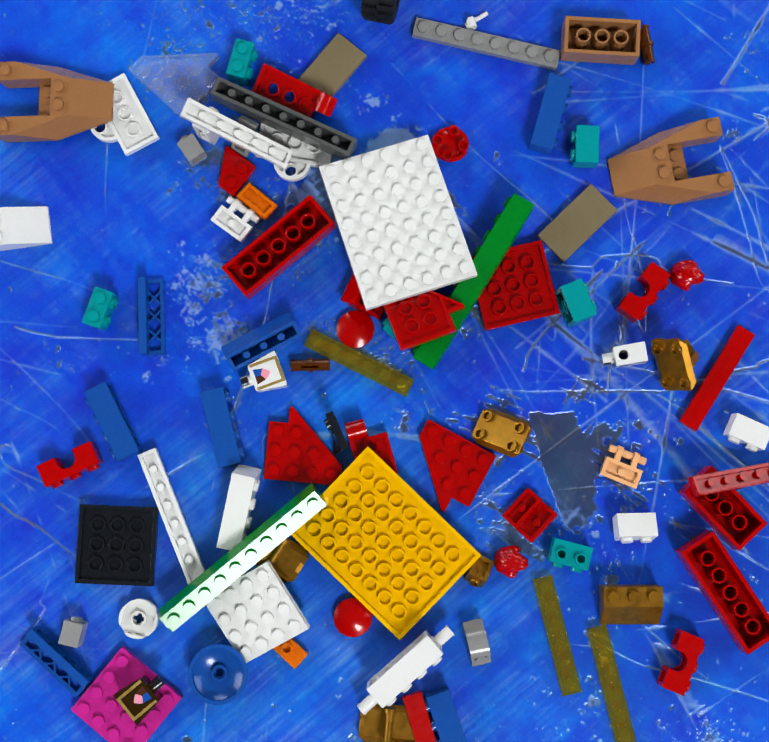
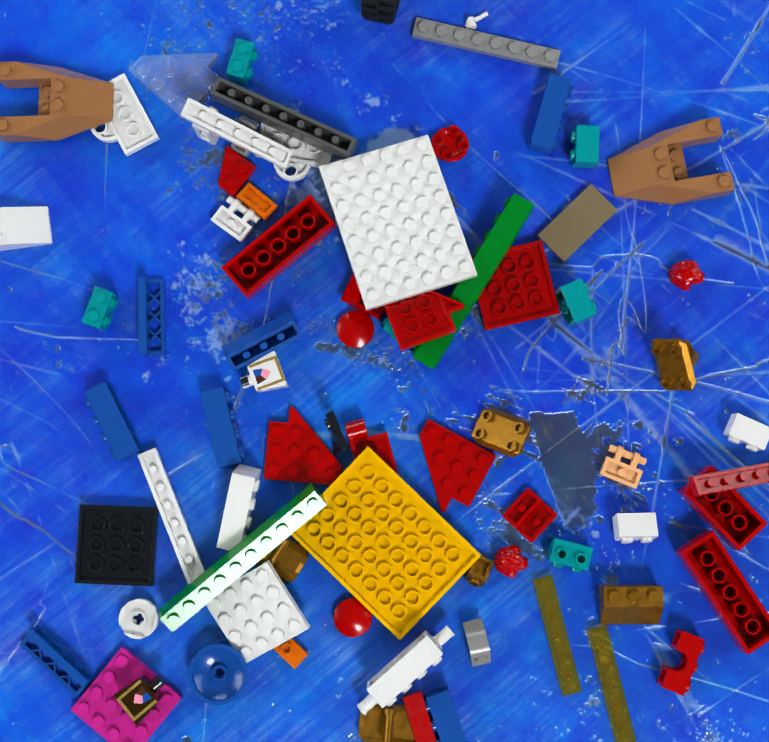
red arch [36,441,104,489] -> none
light grey brick [58,616,89,648] -> none
light grey brick [177,133,208,167] -> none
red hinge [252,63,338,118] -> none
reddish brown pin [291,357,330,373] -> none
dark tan tile [298,33,367,113] -> none
clear yellow plate [304,329,414,397] -> none
medium nougat brick [560,16,641,65] -> none
white torso [602,341,648,368] -> none
red arch [615,261,671,323] -> none
reddish brown pin [640,25,656,65] -> none
red tile [678,325,755,432] -> none

